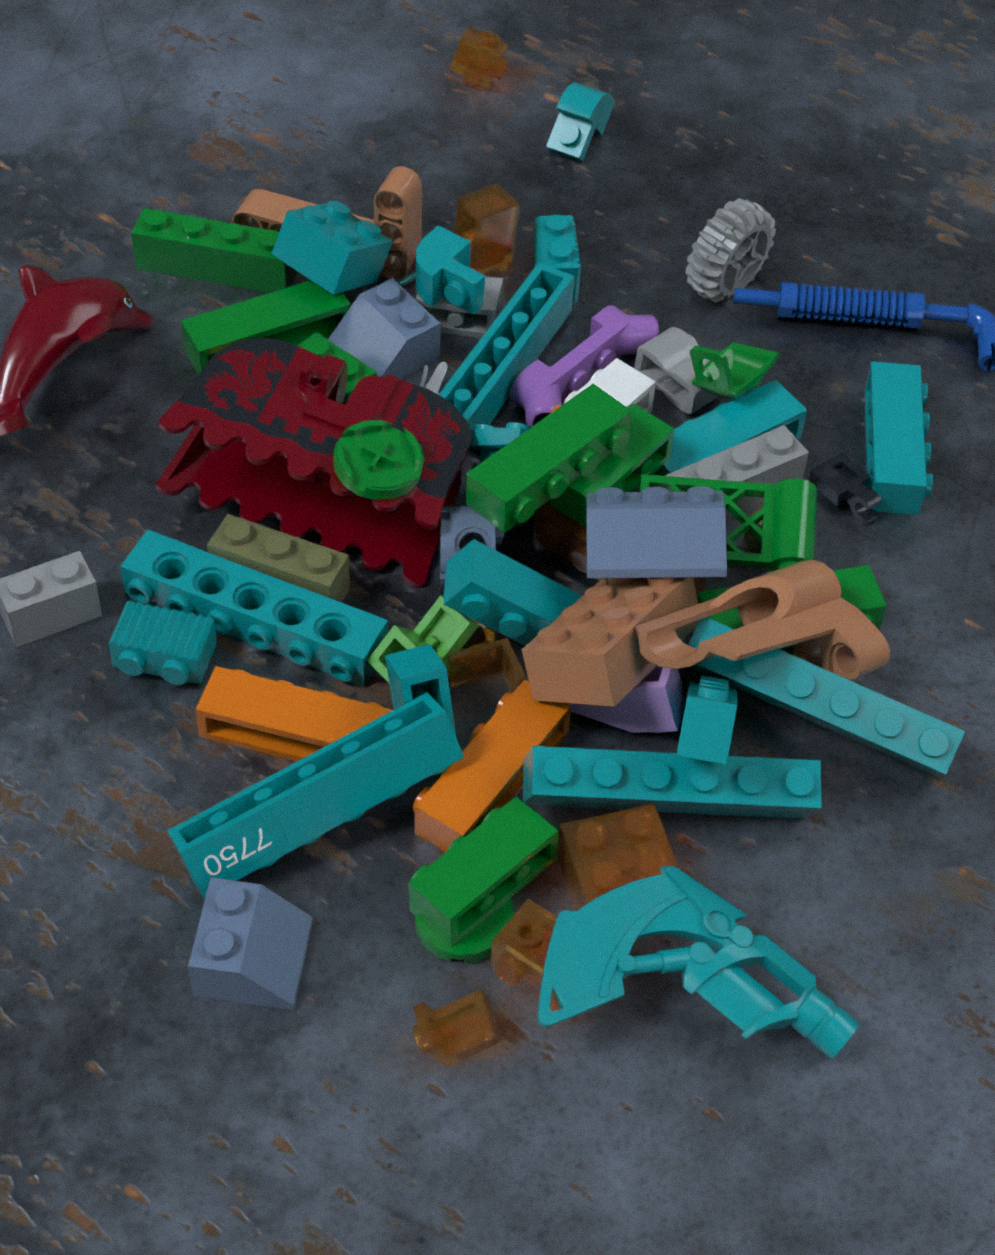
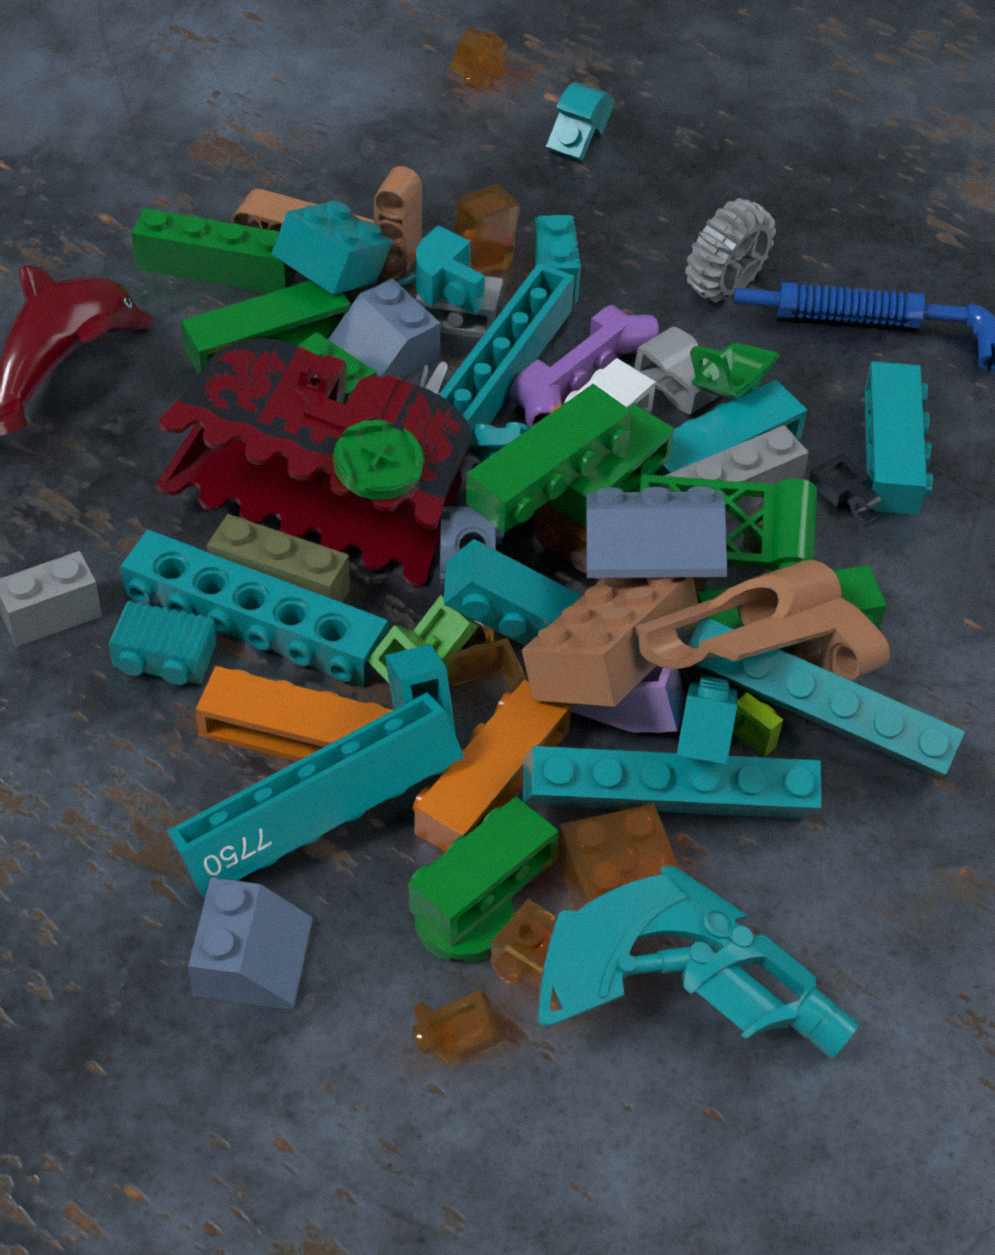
none -> lime plate [733,692,783,757]

